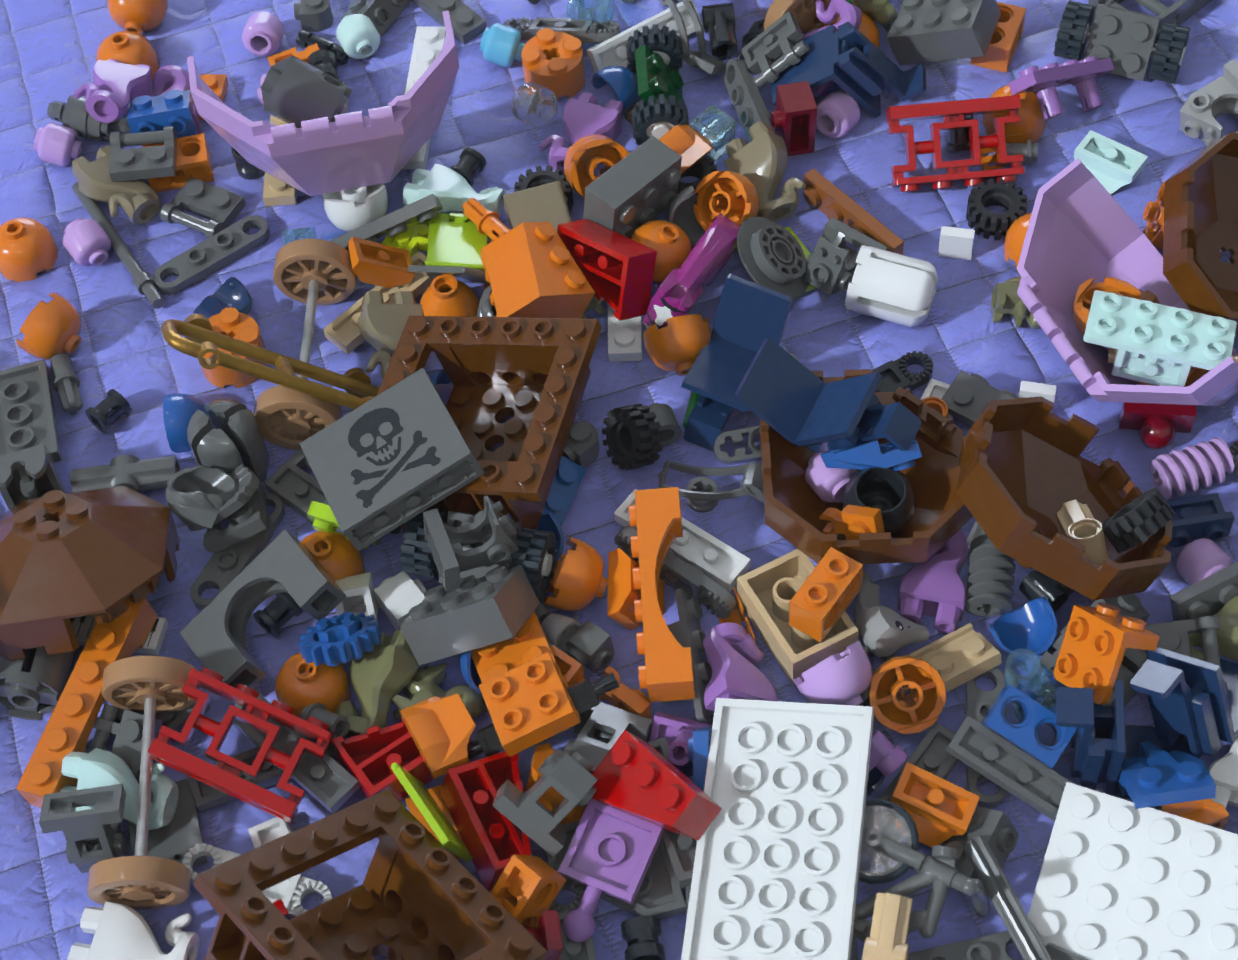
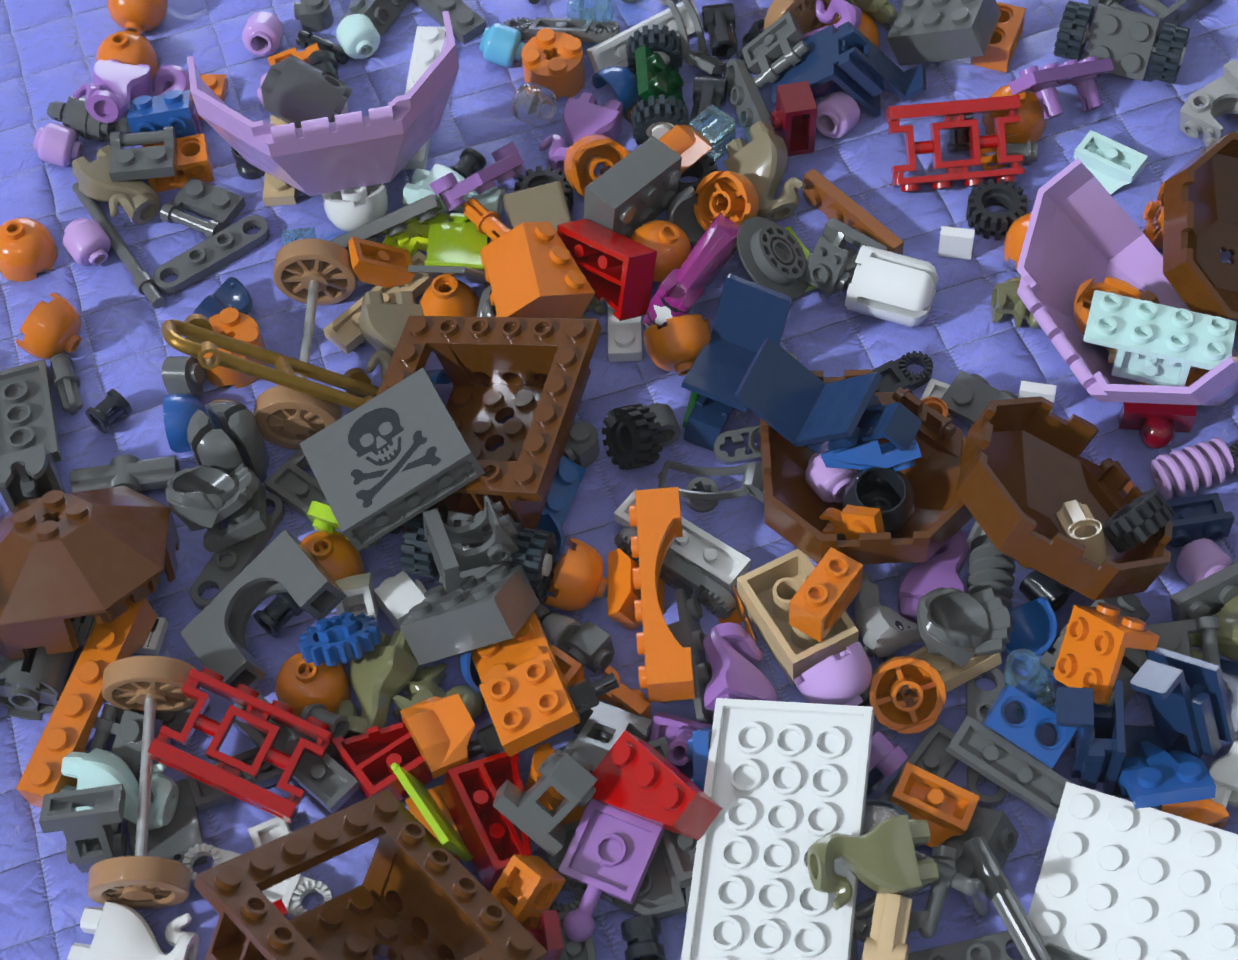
none -> dark grey plate [162,356,207,397]
none -> medium lavender plate [429,141,526,212]
none -> black piece [690,75,728,134]
none -> olive hips [807,814,939,910]
none -> dark grey hair [916,587,1014,667]

